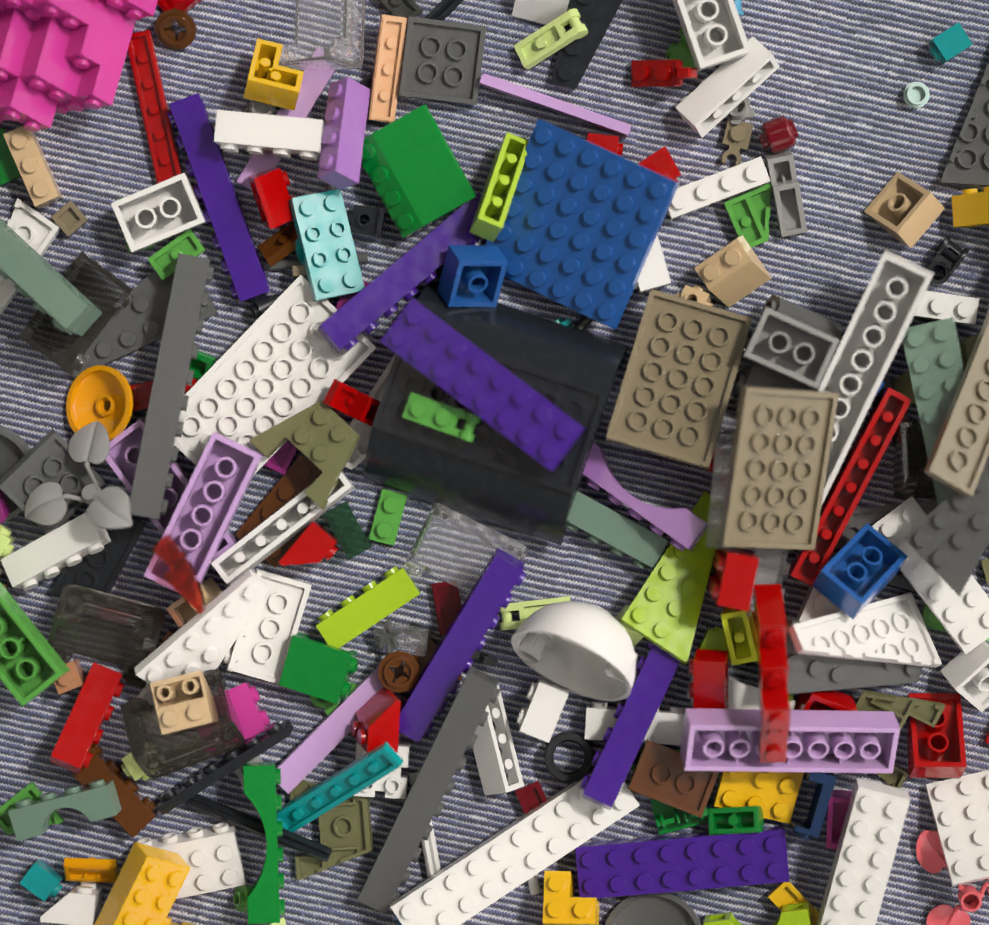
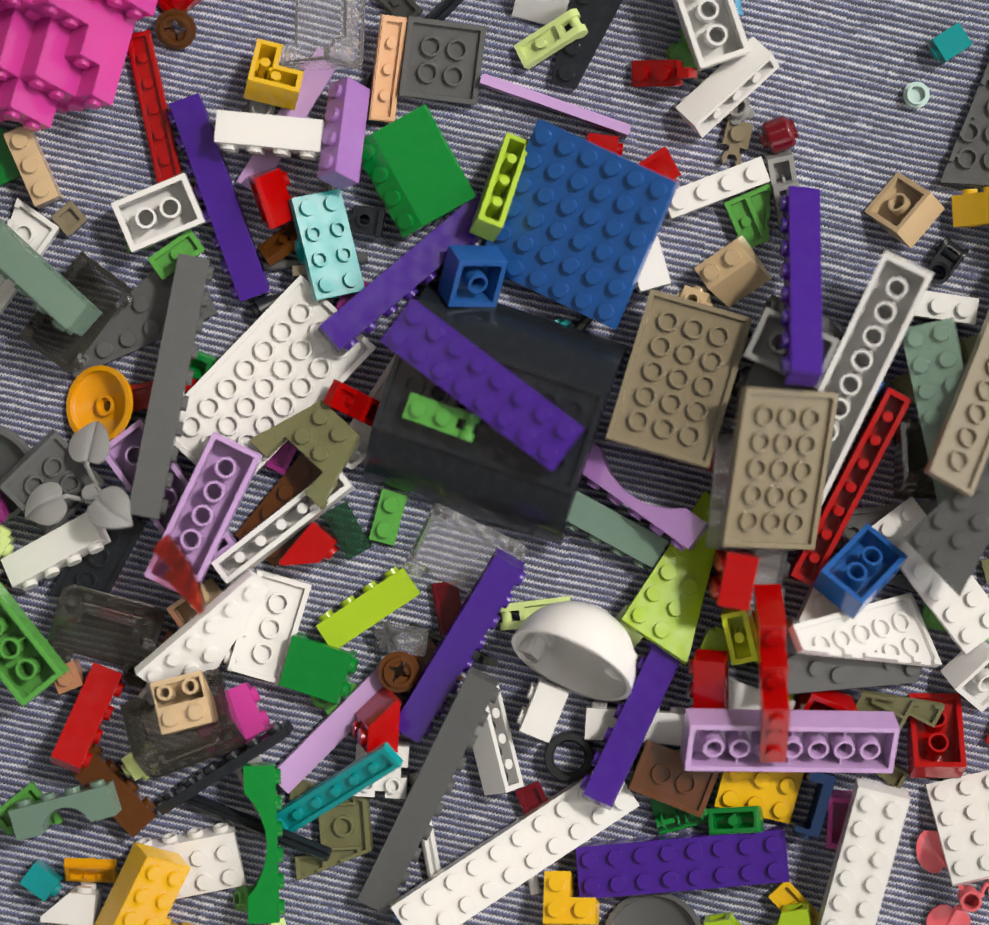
none -> dark purple brick [779,186,823,387]

